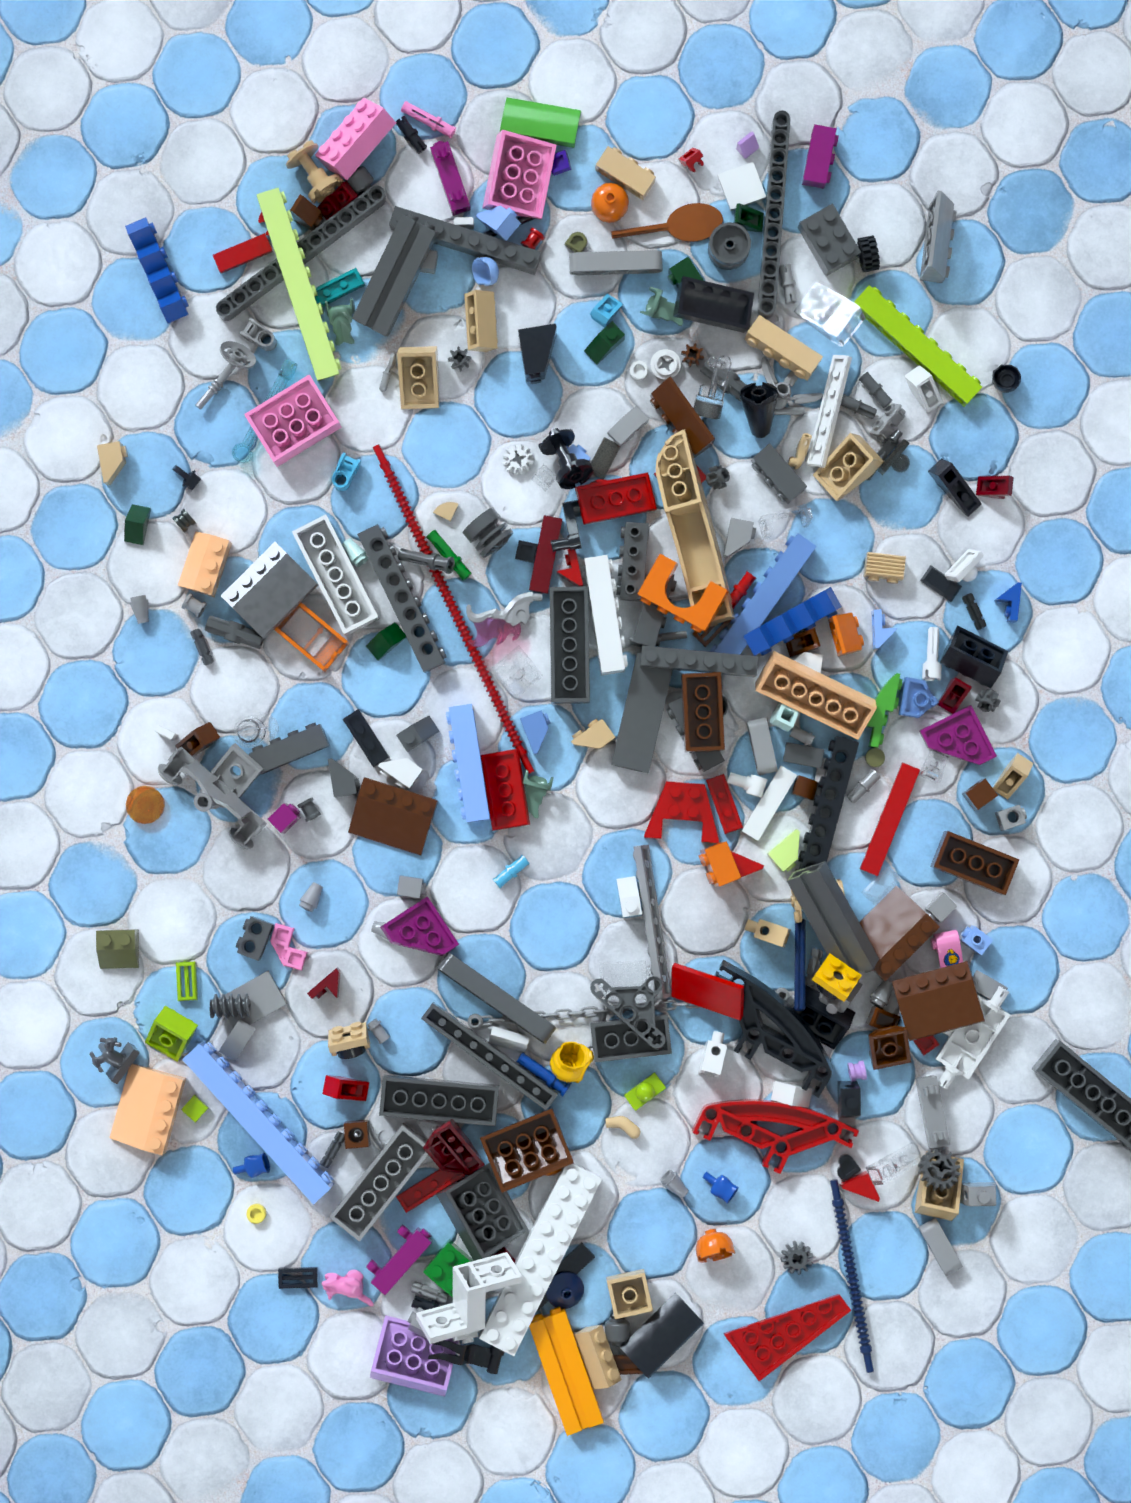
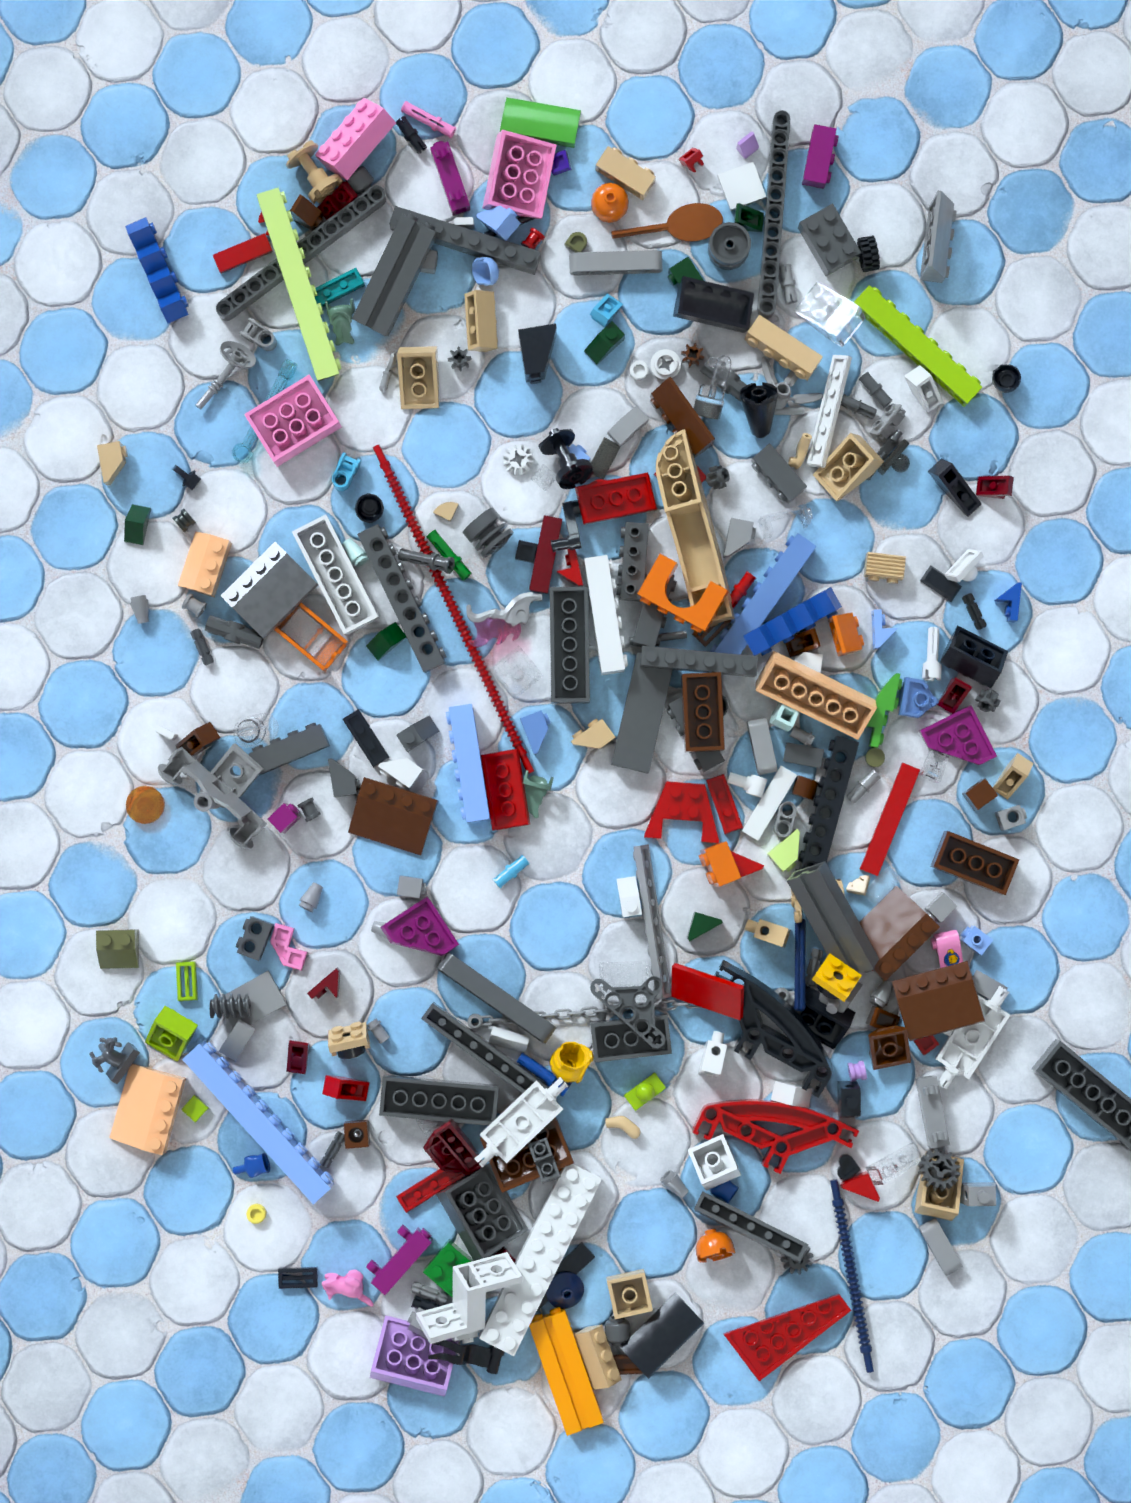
light grey brick [329,1123,428,1242] -> none
sand green hair [640,287,683,326] -> none
none -> dark red slope [286,1040,311,1074]
none -> black hair [354,493,384,523]
none -> white plate [474,1077,568,1167]
none -> dark grey slope [528,1138,561,1184]
none -> dark green slope [687,912,723,942]
none -> white brick [688,1134,741,1191]
none -> dark grey brick [694,1191,808,1264]
none -> light grey beam [773,801,797,838]
none -> tile [846,875,870,896]

